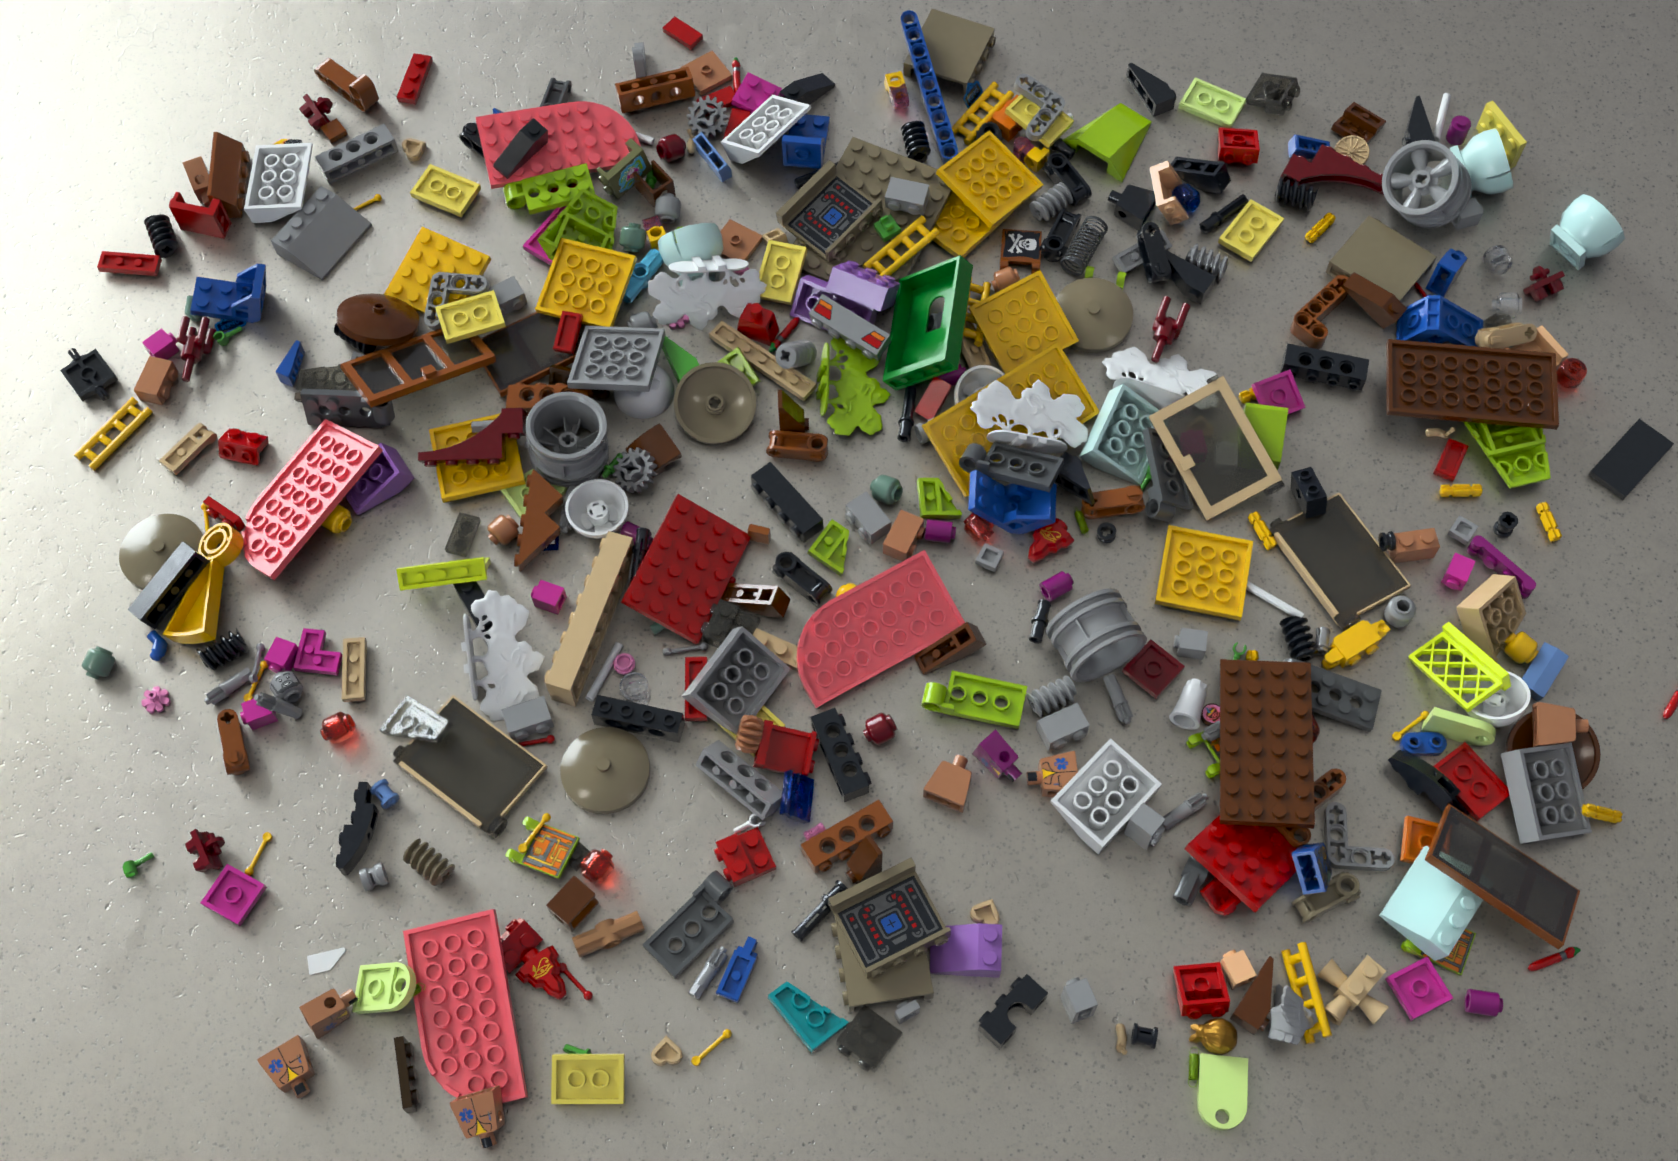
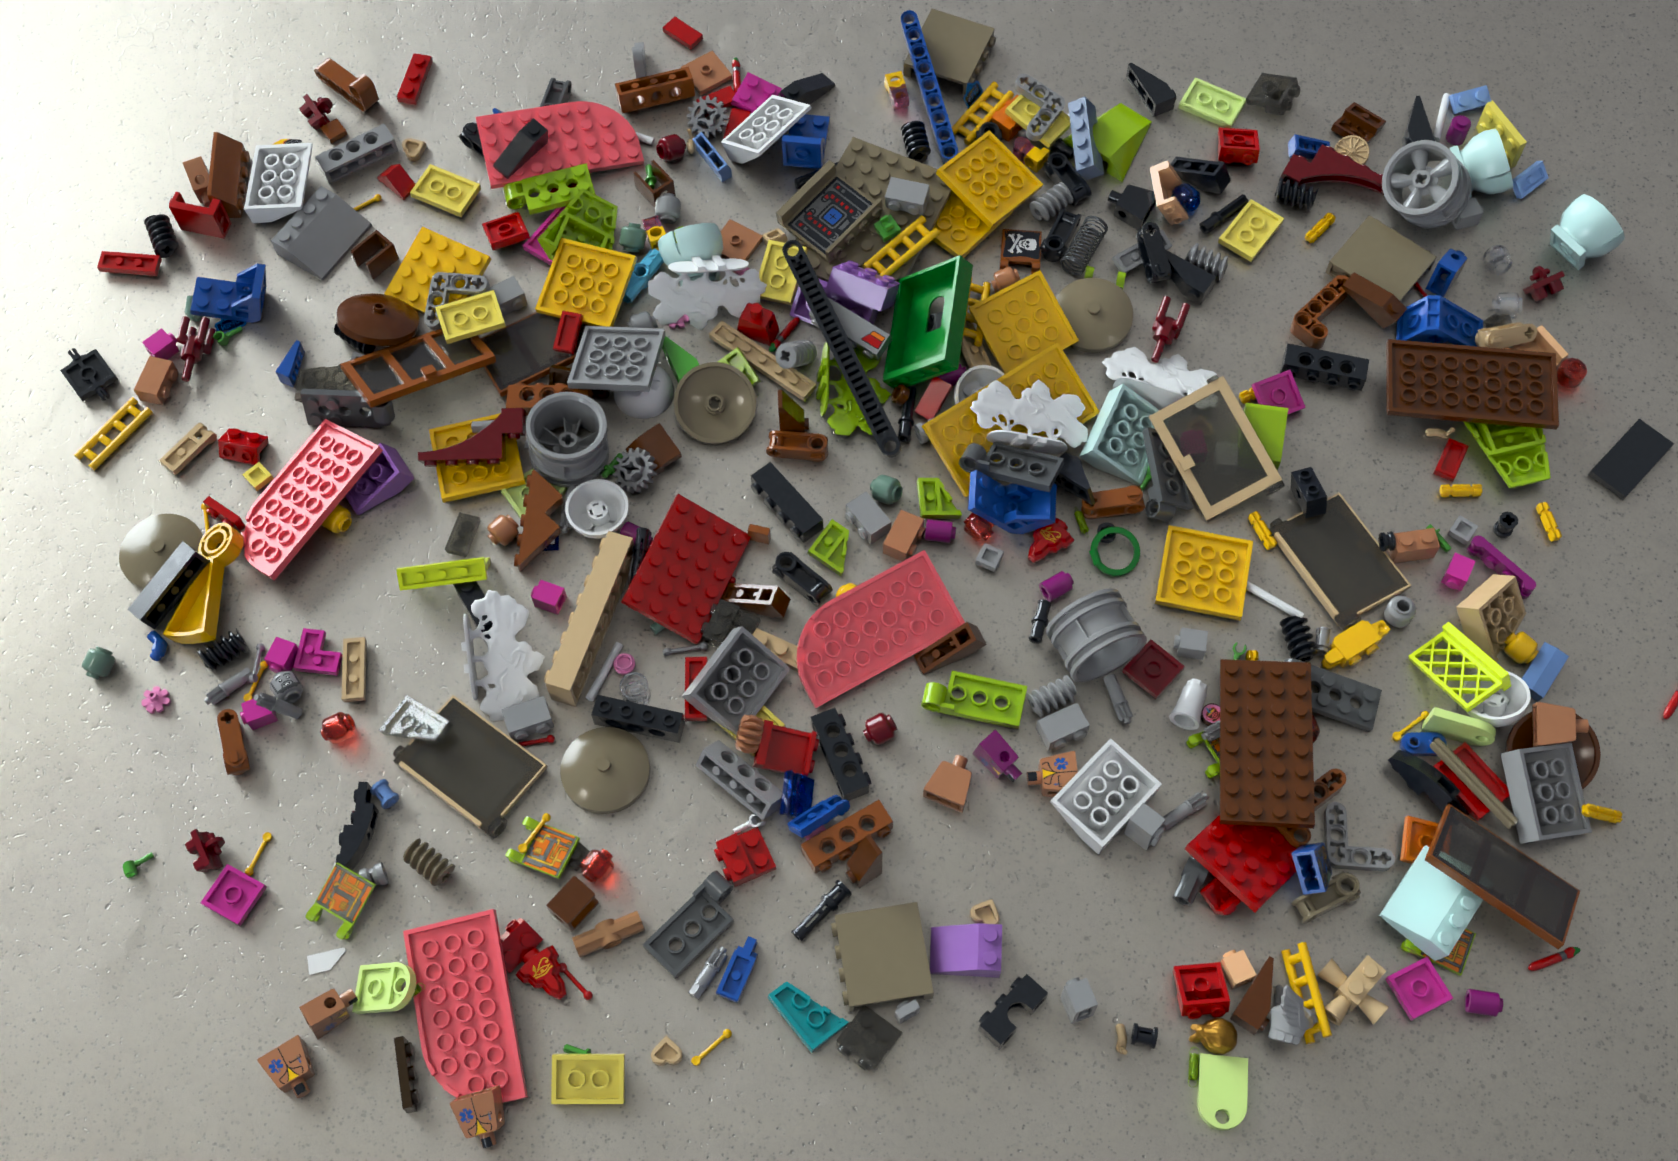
olive panel [596,138,652,200] -> none
panel [828,857,951,979] -> none
none -> light yellow plate [242,462,274,491]
none -> flag [305,863,376,940]
none -> reddish brown piece [351,230,399,279]
none -> red slope [377,164,415,200]
none -> red tile [482,212,530,251]
none -> black gear [782,240,901,458]
none -> blue hinge [788,794,850,838]
none -> reddish brown tile [891,384,910,406]
none -> sand blue arch [1068,97,1104,181]
none -> green piece [1089,526,1140,577]
none -> bright green piece [1426,524,1451,552]
none -> dark tan axle [1430,738,1518,829]
none -> light blue plate [1449,85,1491,115]
none -> light blue plate [1512,161,1549,198]

